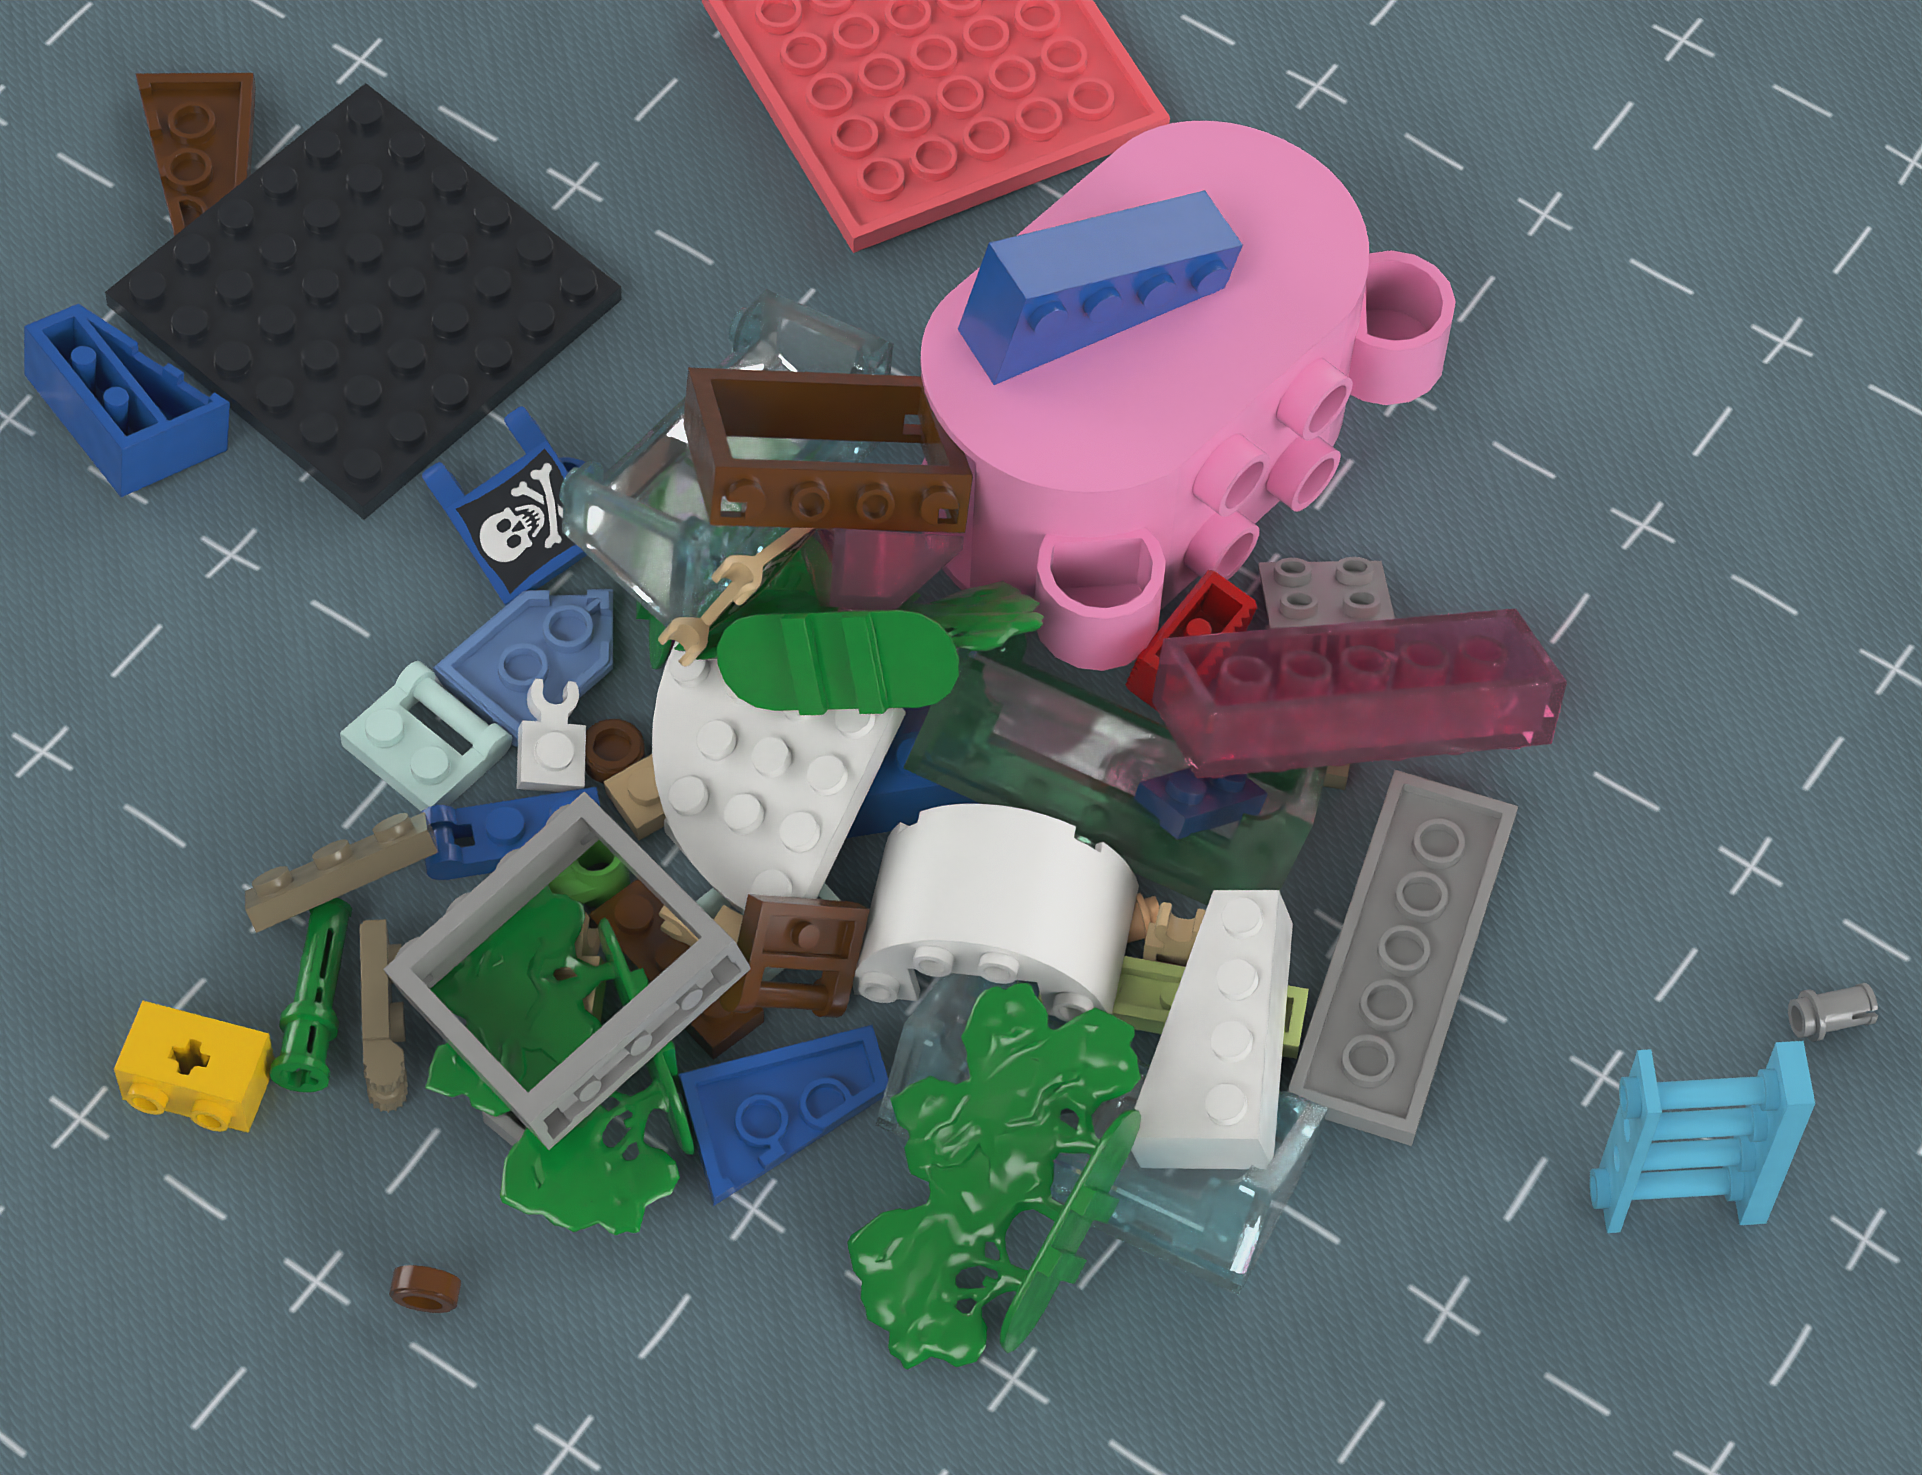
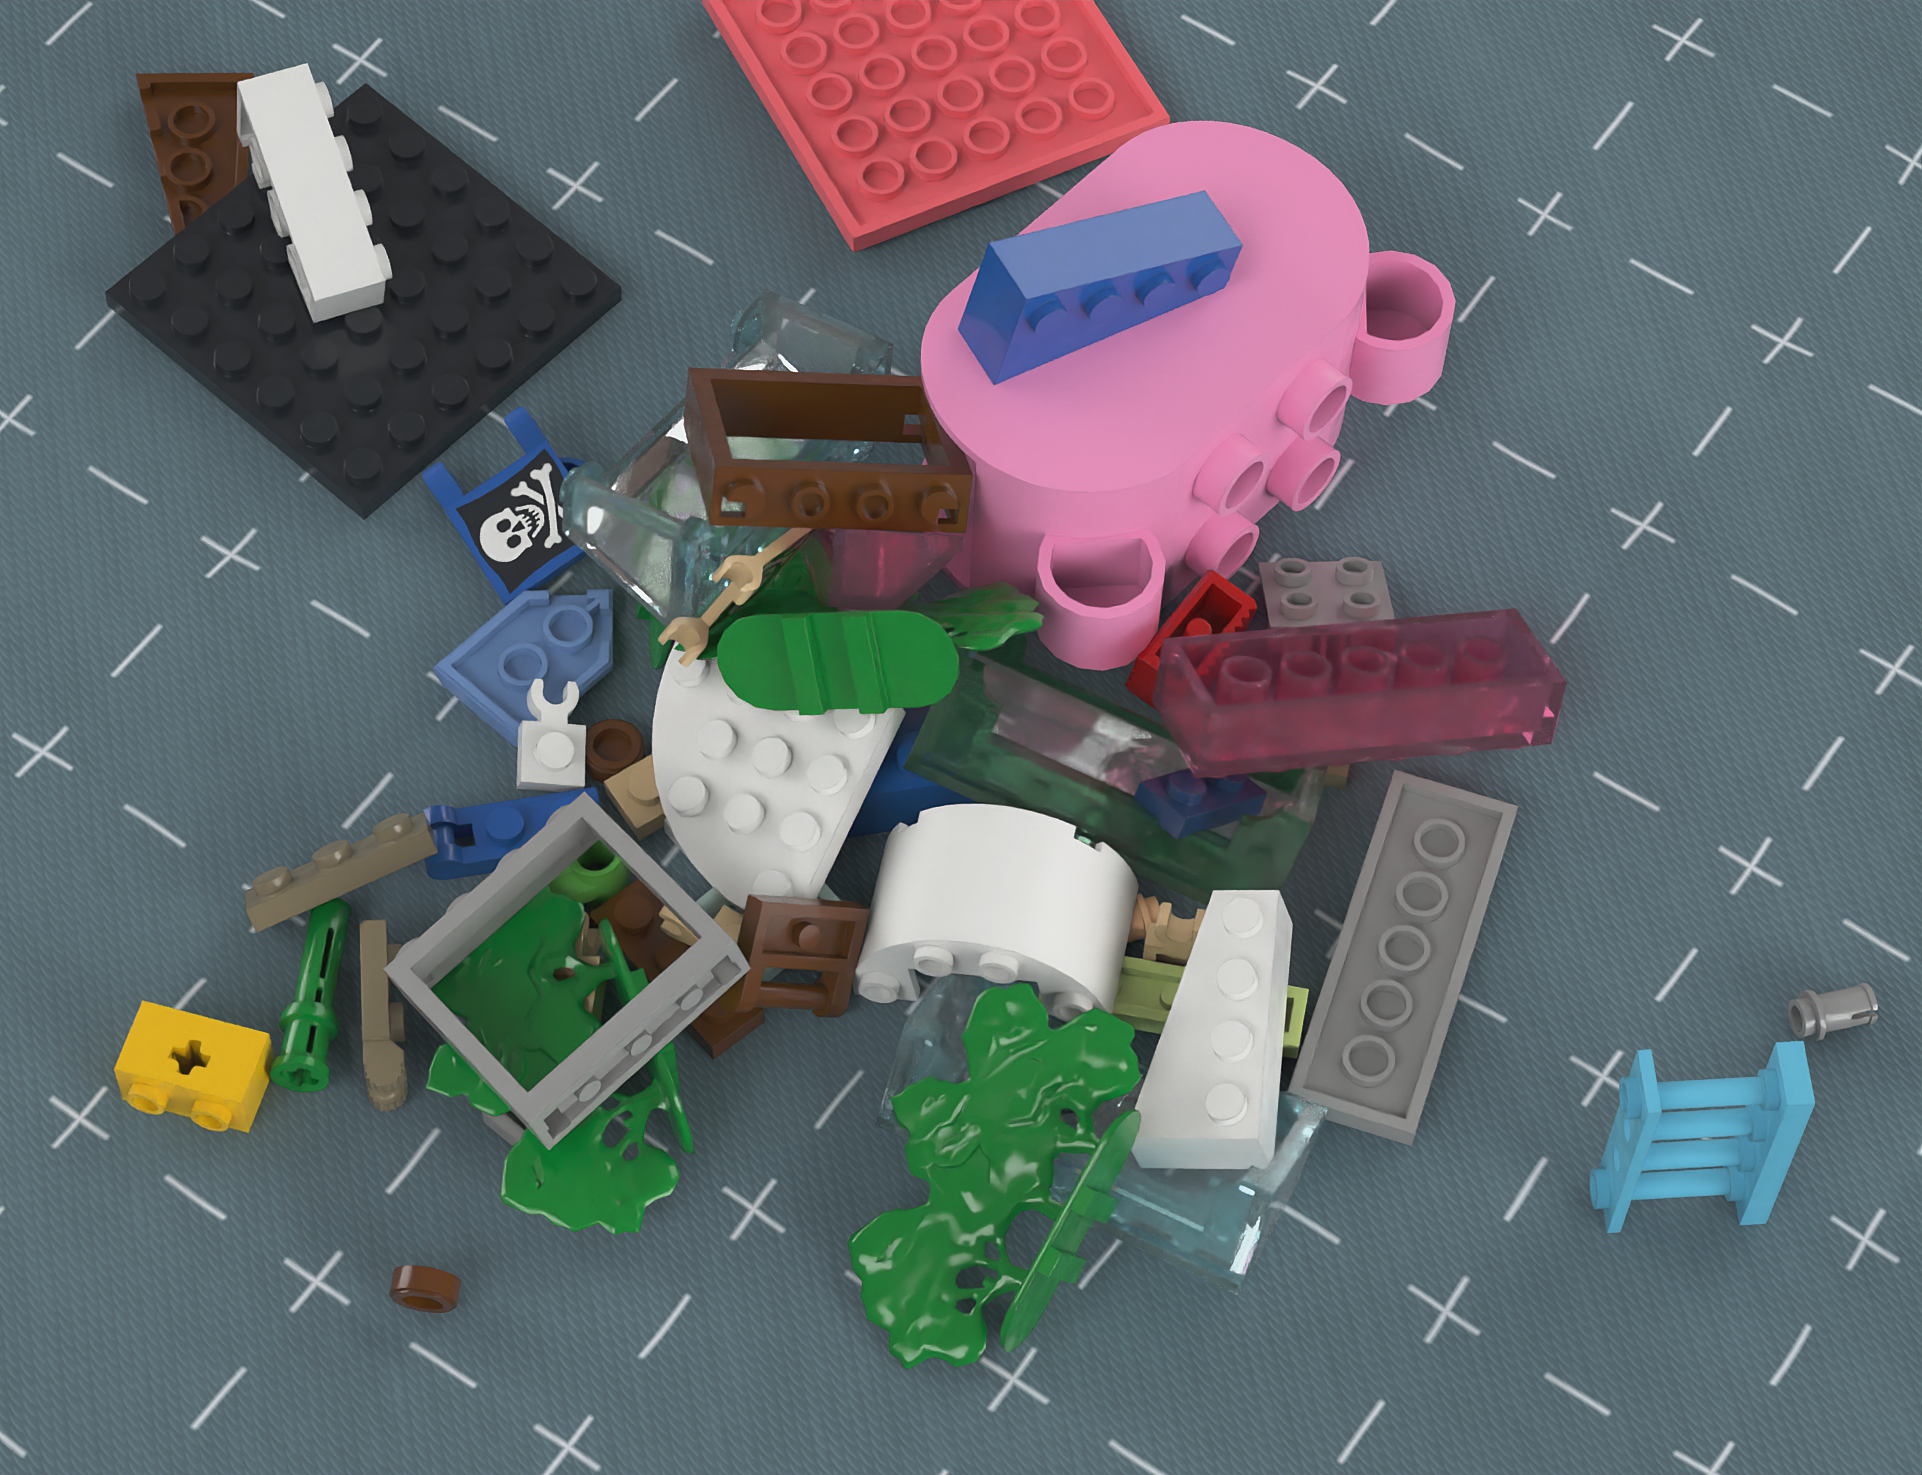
blue wedge [24,304,230,497] -> none
light aqua plate [340,661,513,811] -> none
blue wing [679,1025,890,1206] -> none
none -> white wedge [237,63,392,323]

